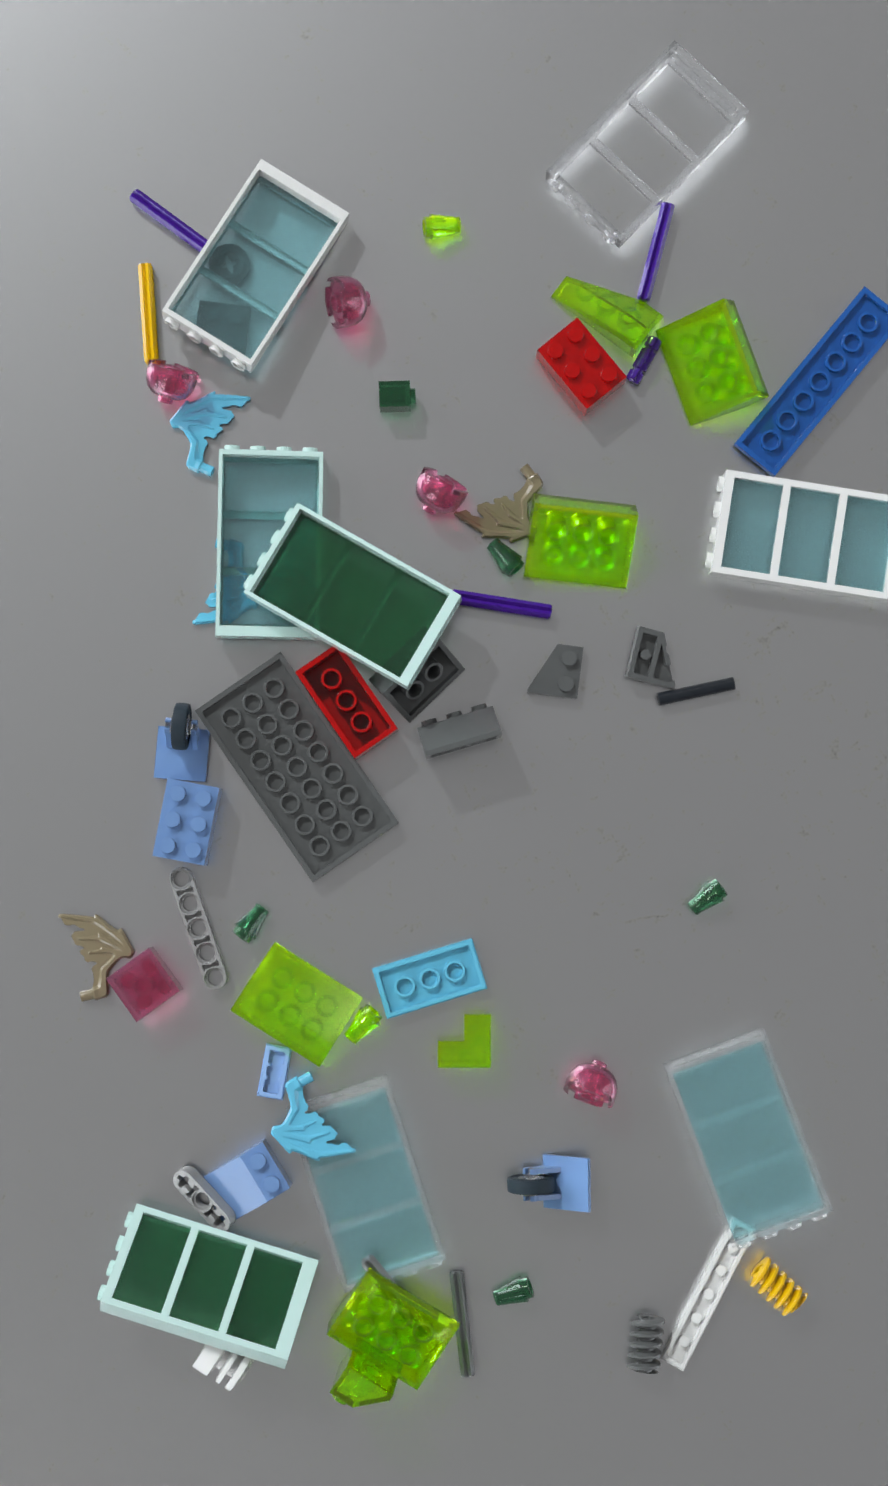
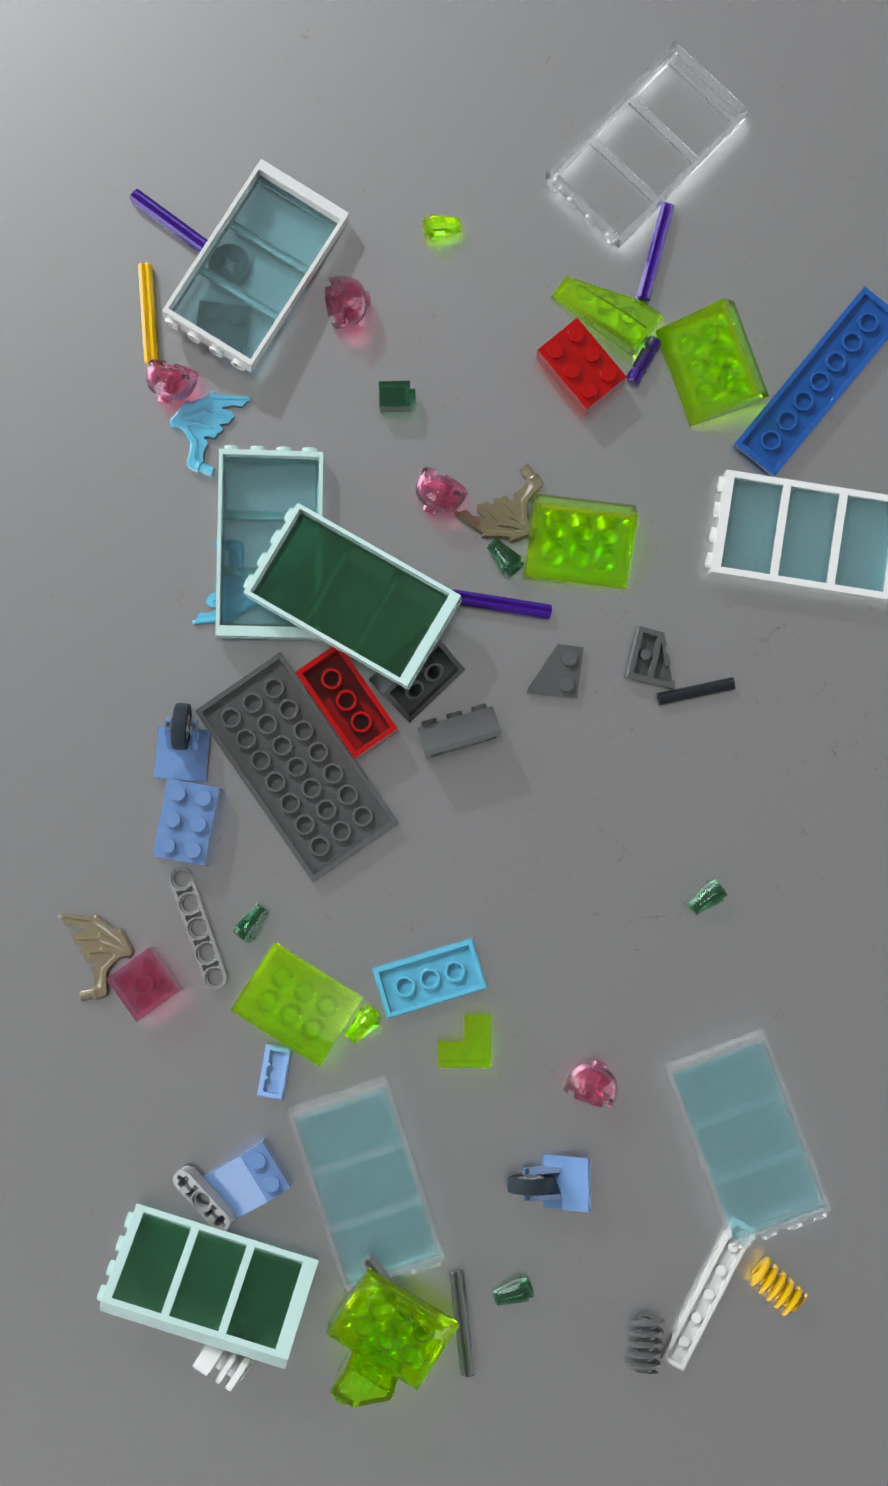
medium azure animal [271,1071,356,1161] -> none

